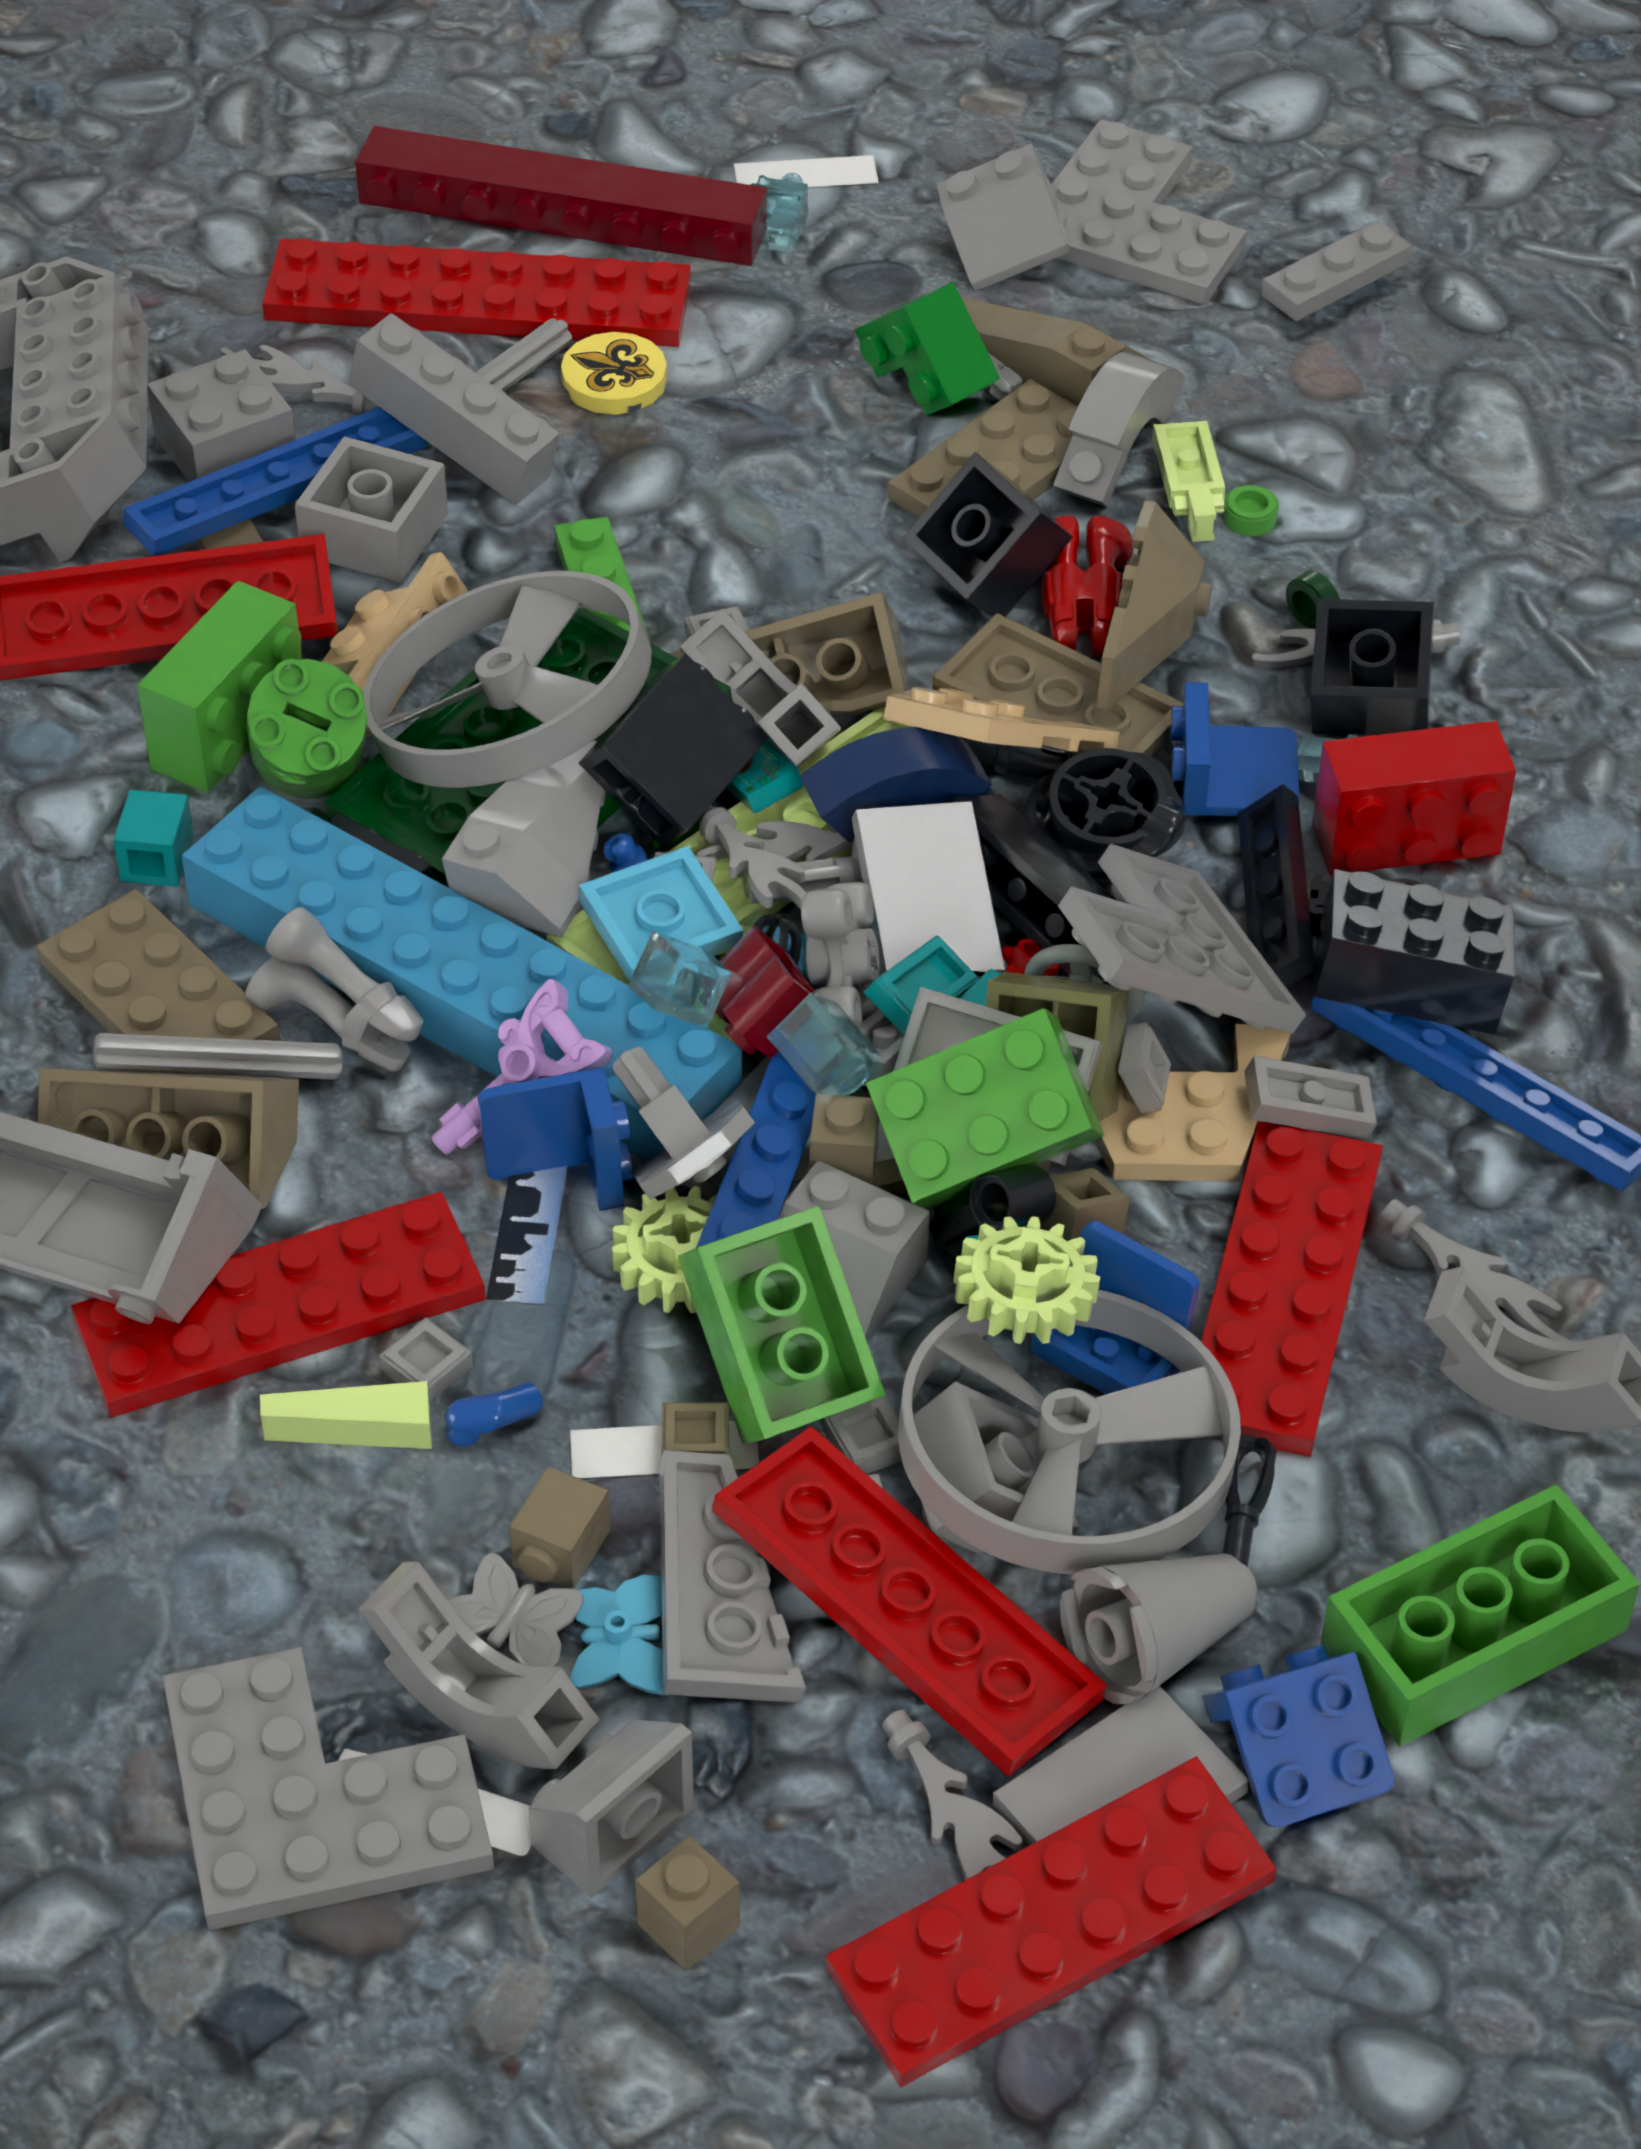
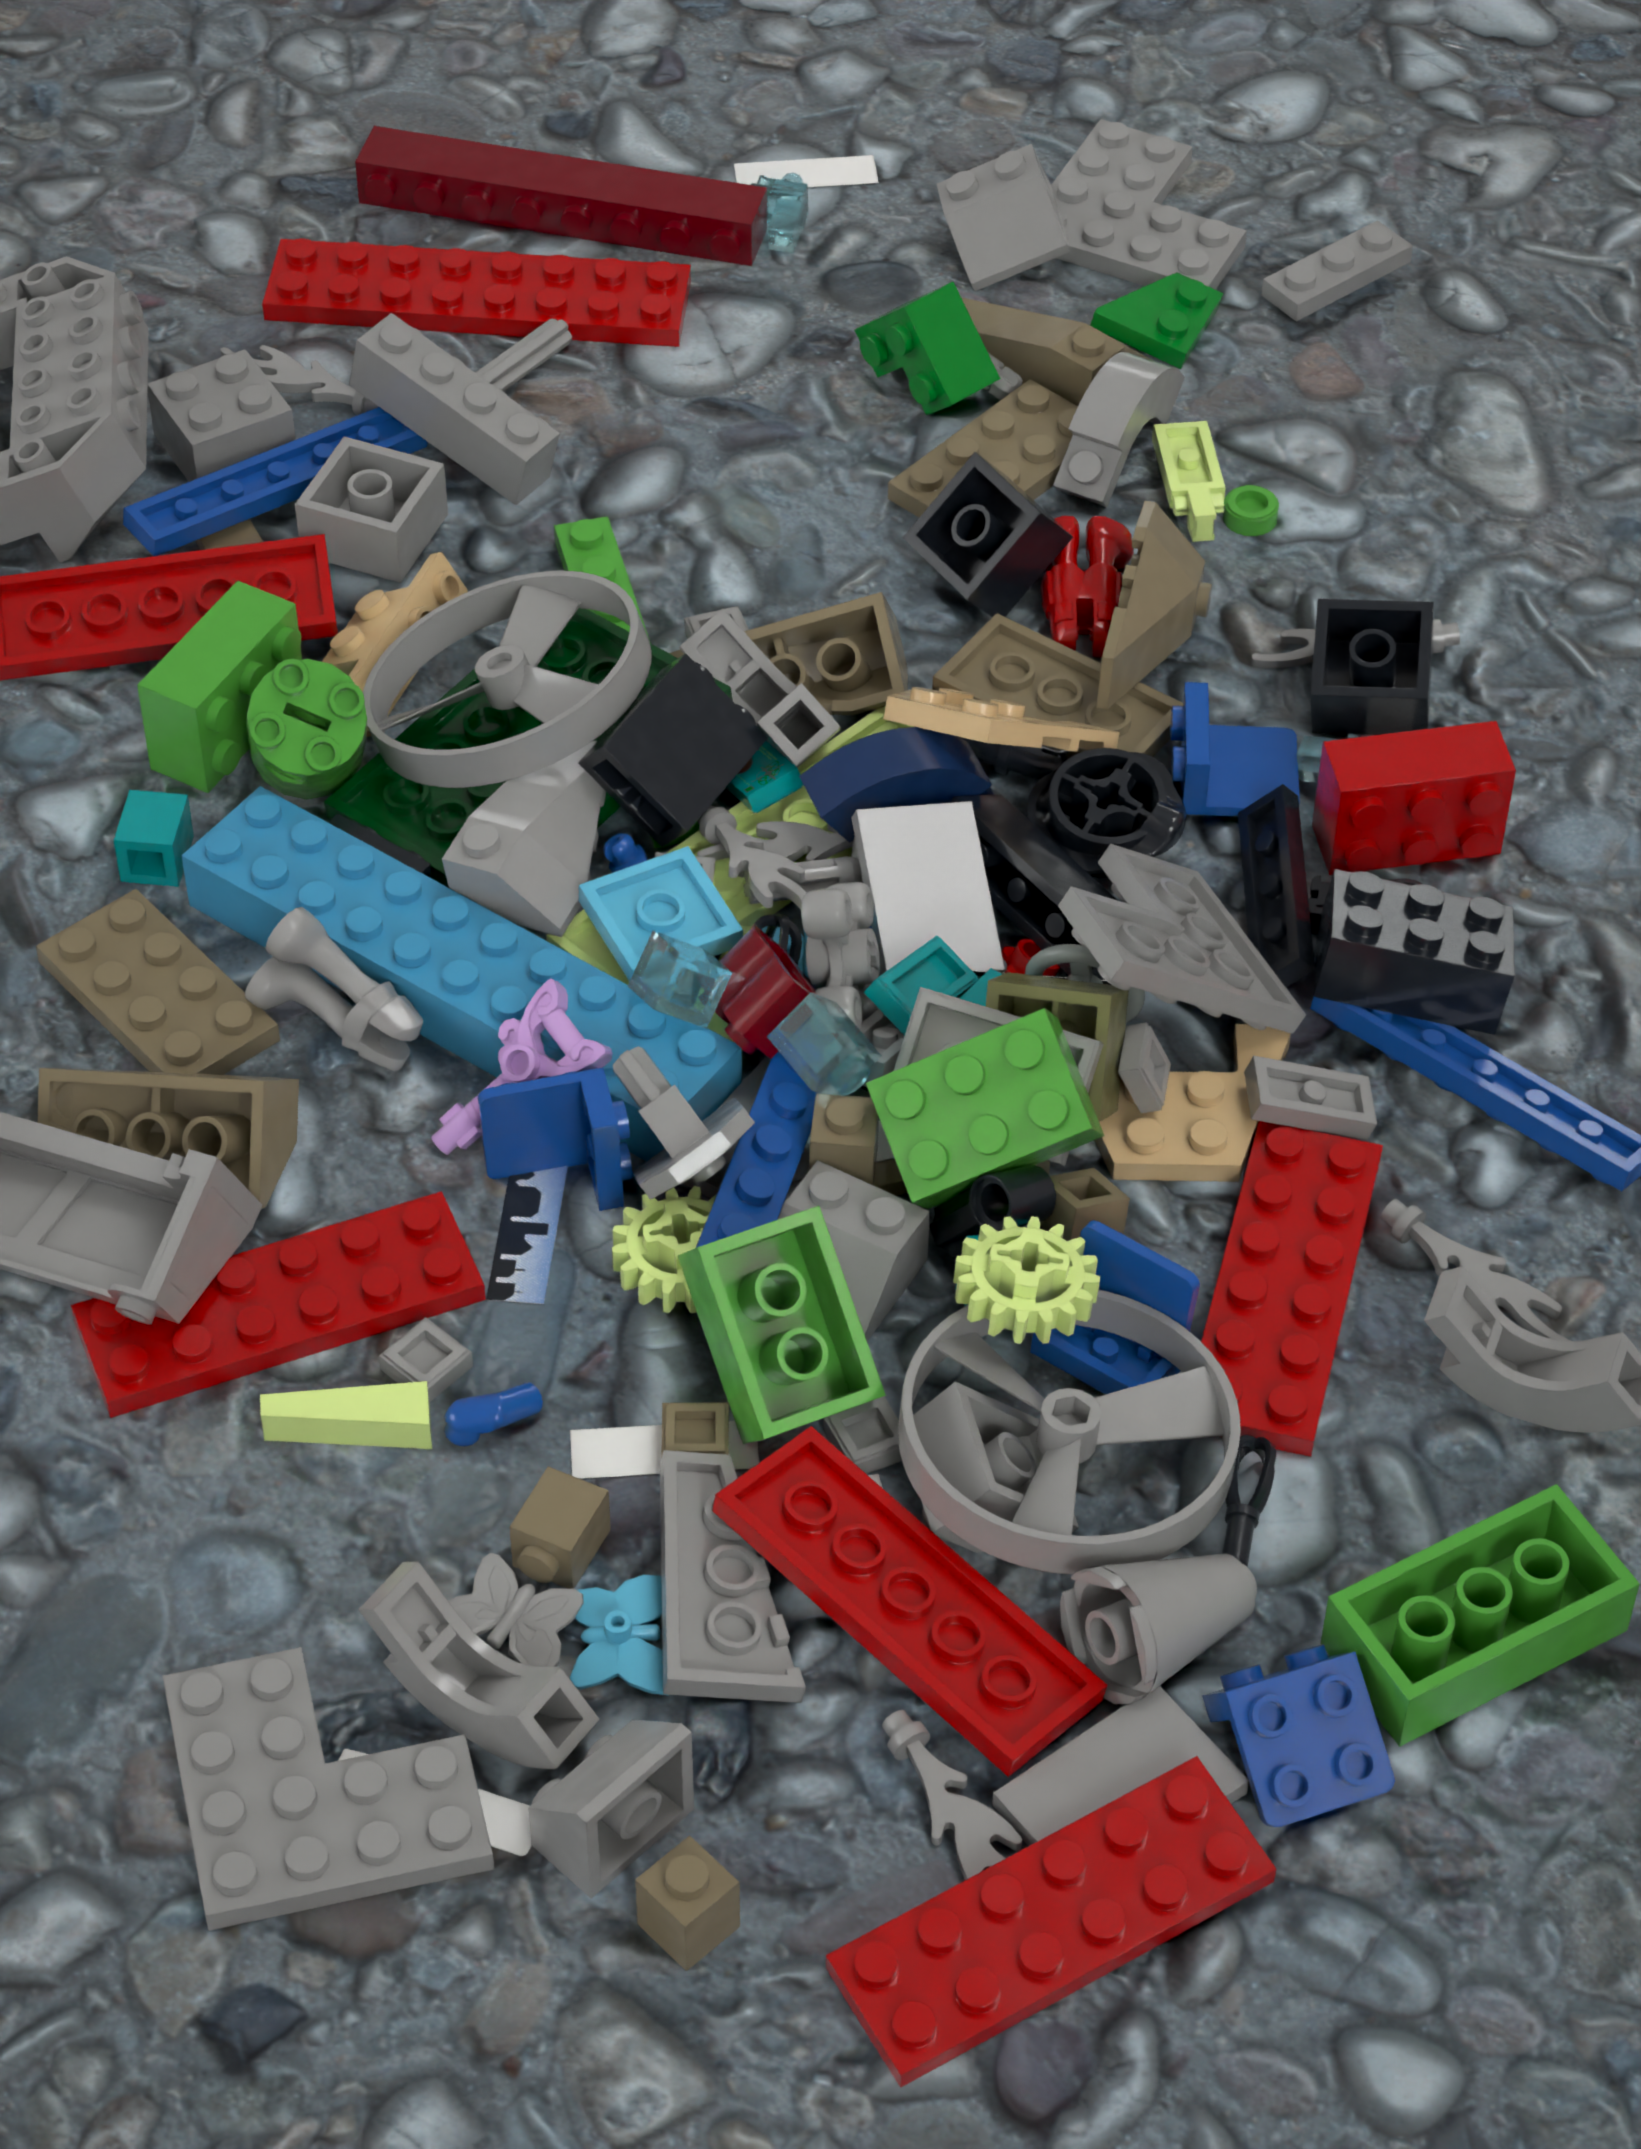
light grey axle [93,1033,343,1080] -> none
light yellow tile [561,332,667,415] -> none
dark green tile [1286,570,1340,629] -> none
none -> green wing [1090,272,1224,369]

